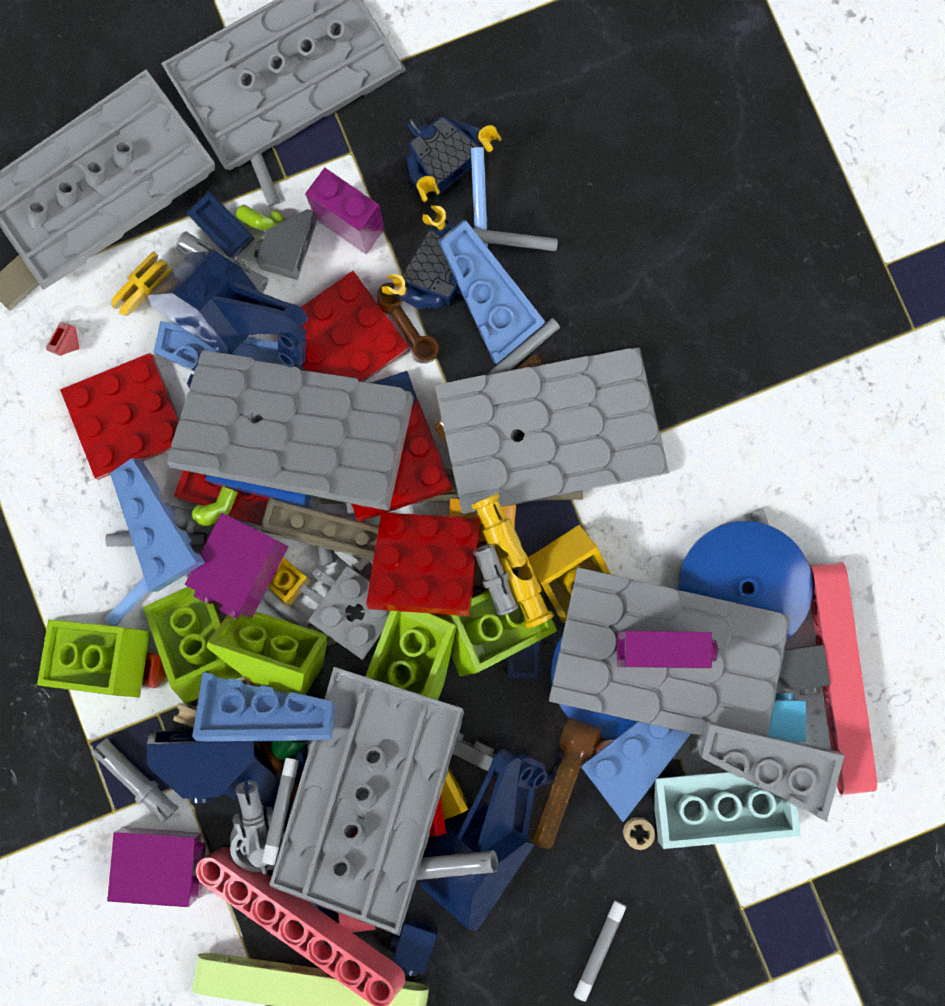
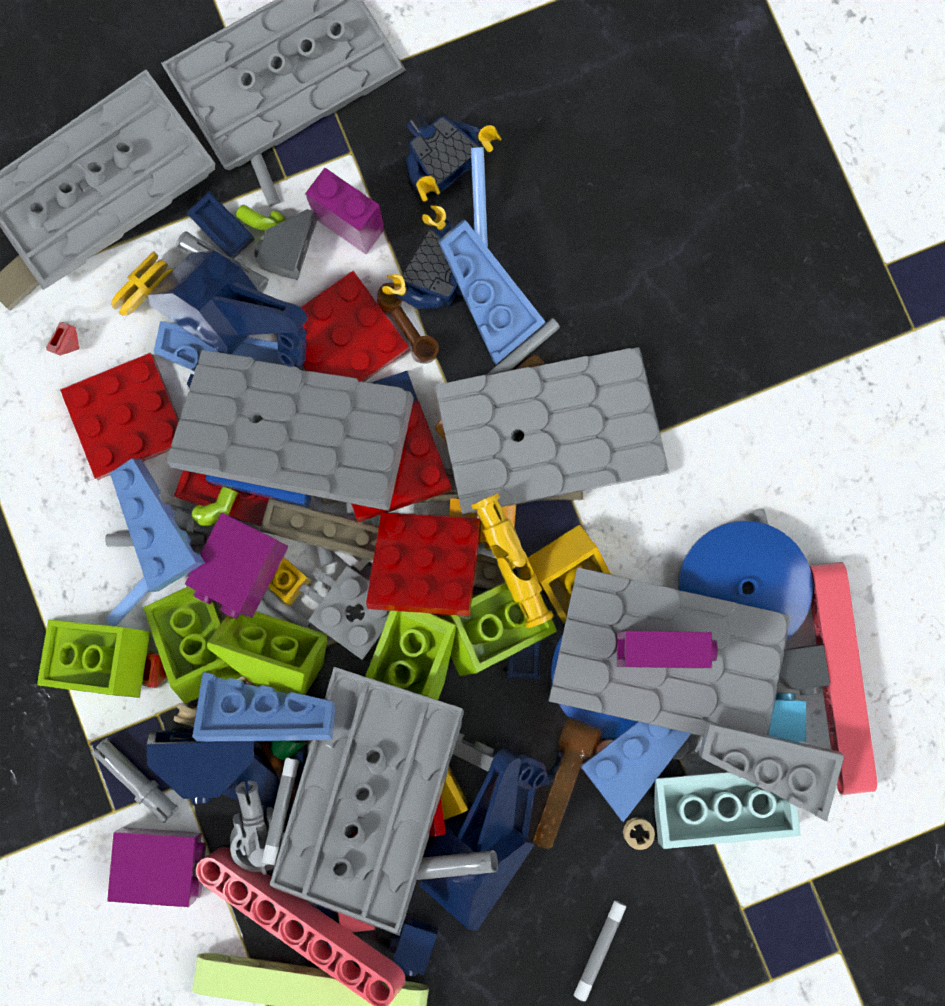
light grey bar [472,228,558,251] -> none
light grey pin [473,544,518,615] -> none

